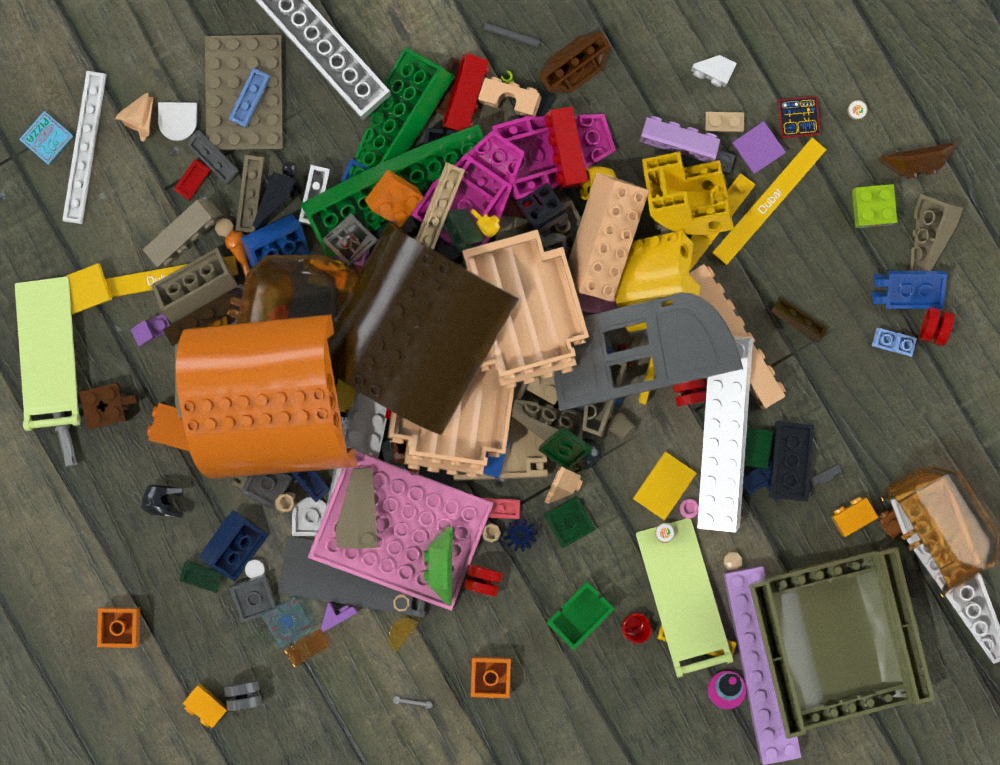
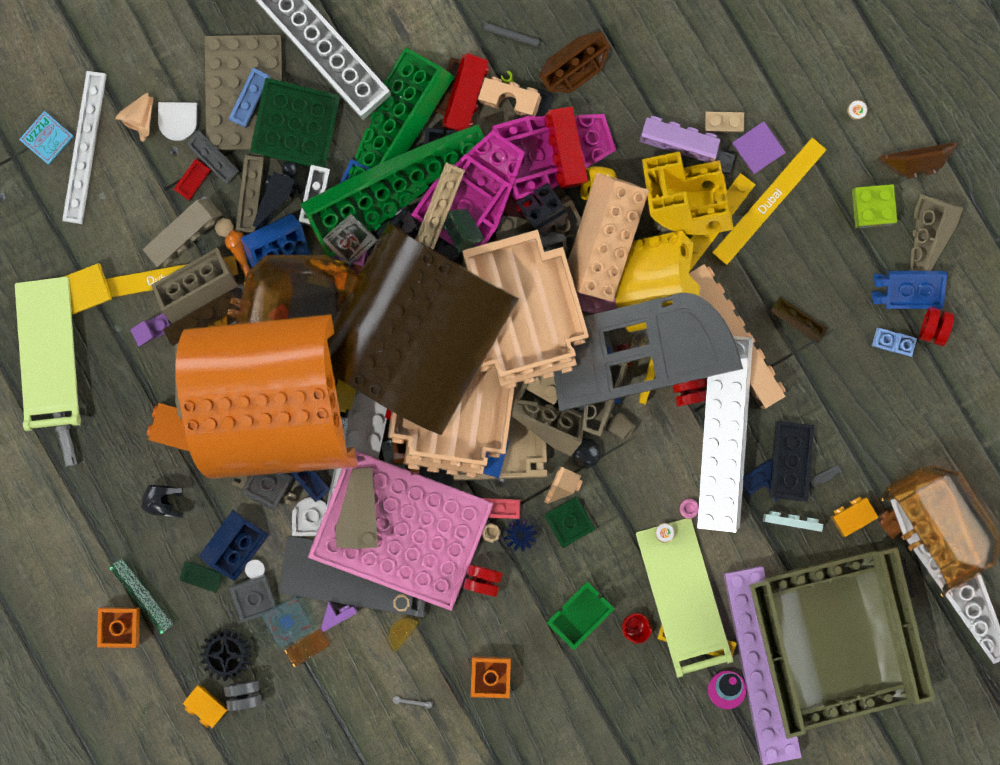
reddish brown hinge [79,383,138,430] -> none
tan tile [275,494,294,513] -> none
orange brick [365,170,424,227] -> none
bright green wedge [423,526,453,606] -> none
yellow piece [471,209,500,237] -> none
dark green tile [538,427,593,470] -> none
yellow tile [632,451,697,521] -> none
white slope [691,55,737,87] -> none
tan tile [723,552,742,570] -> none
dark green tile [744,427,774,470] -> none
black tile [778,96,820,139] -> none
none -> clear green piece [109,558,173,634]
none -> black gear [199,629,252,681]
none -> dark green plate [249,78,340,168]
none -> light aqua plate [763,511,823,532]

